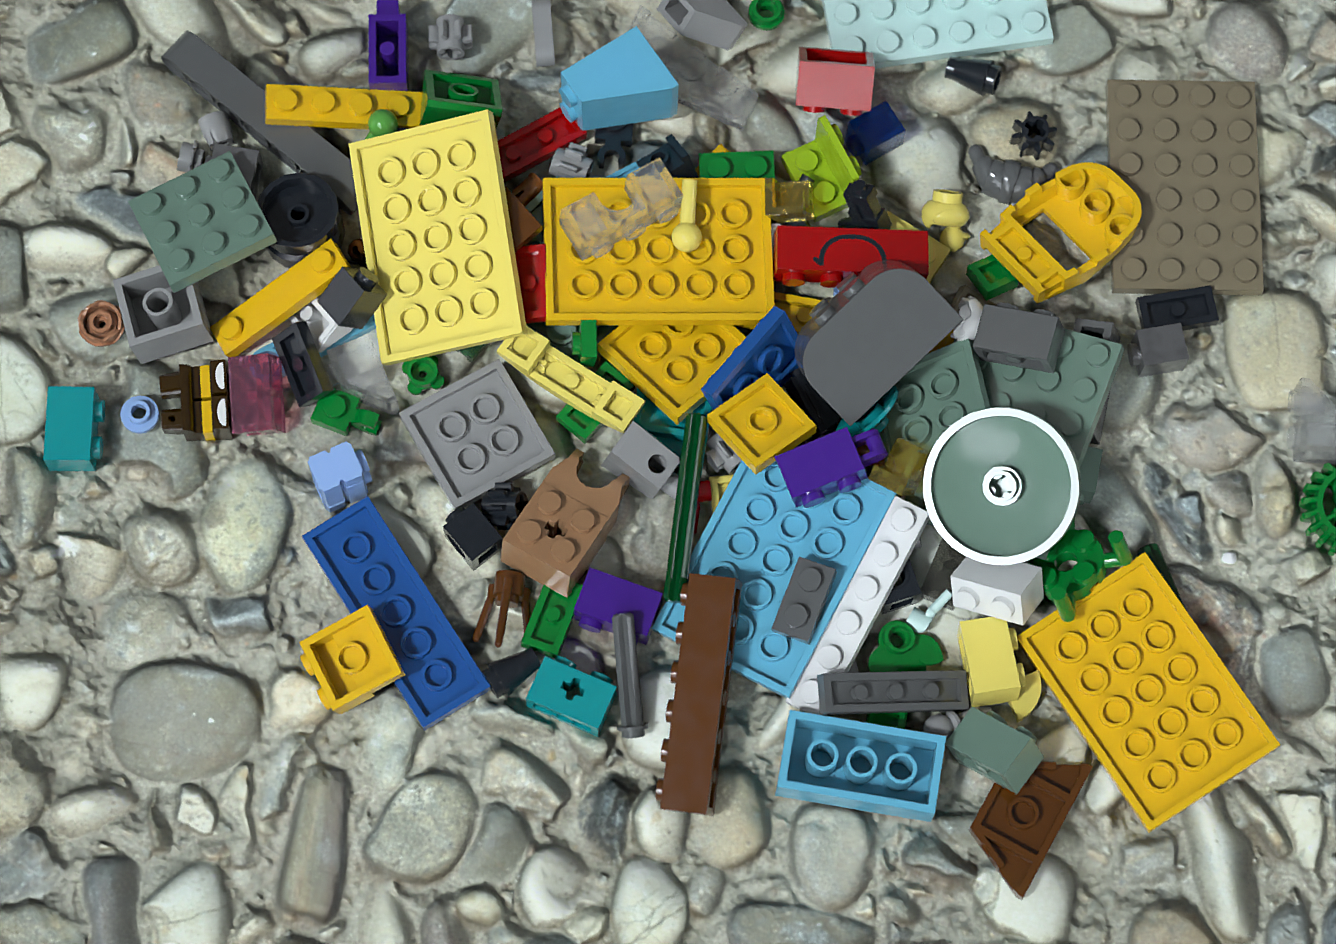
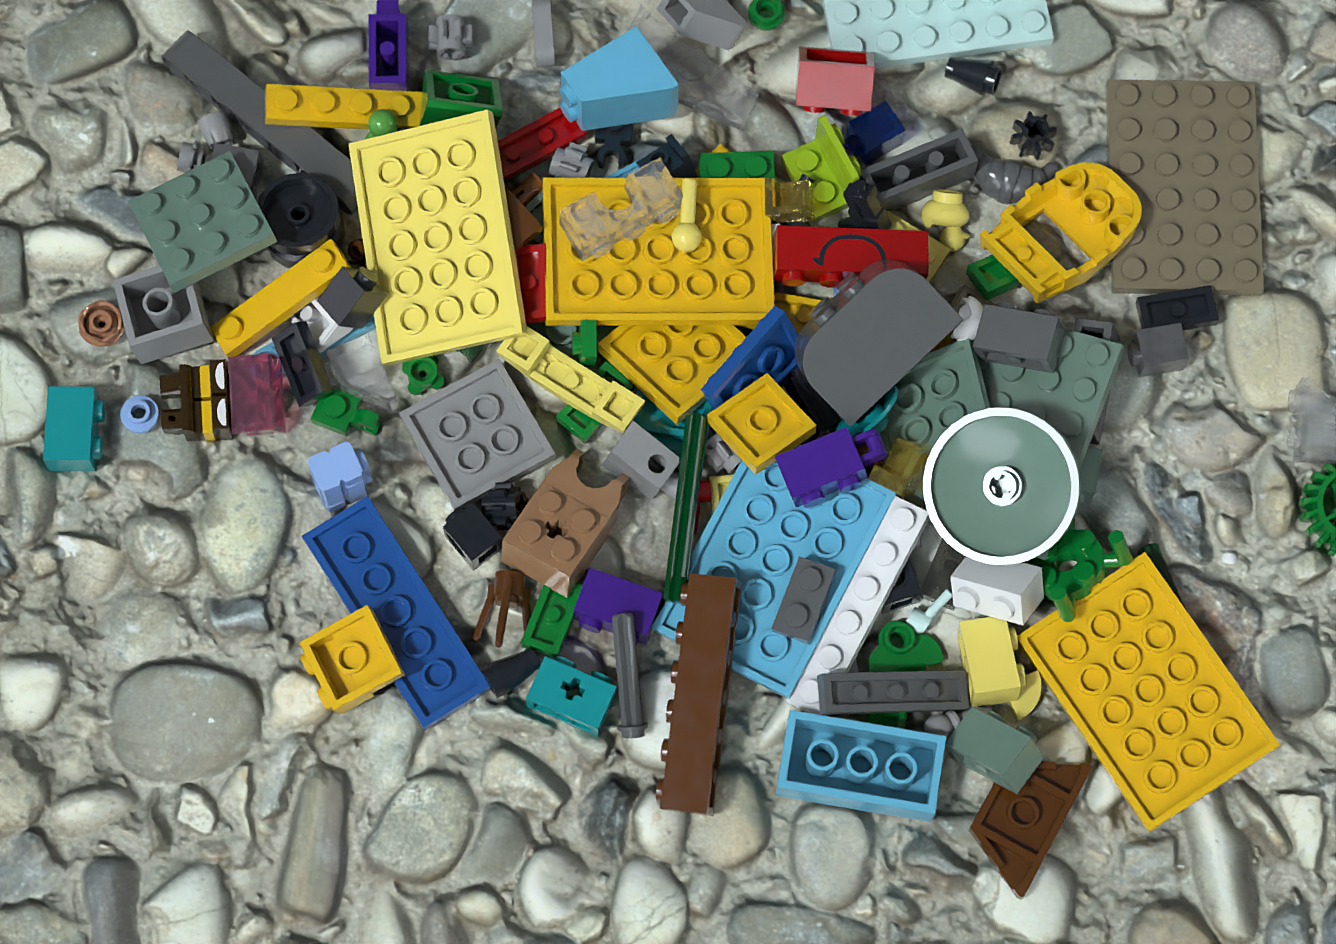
none -> dark grey brick [859,129,978,212]

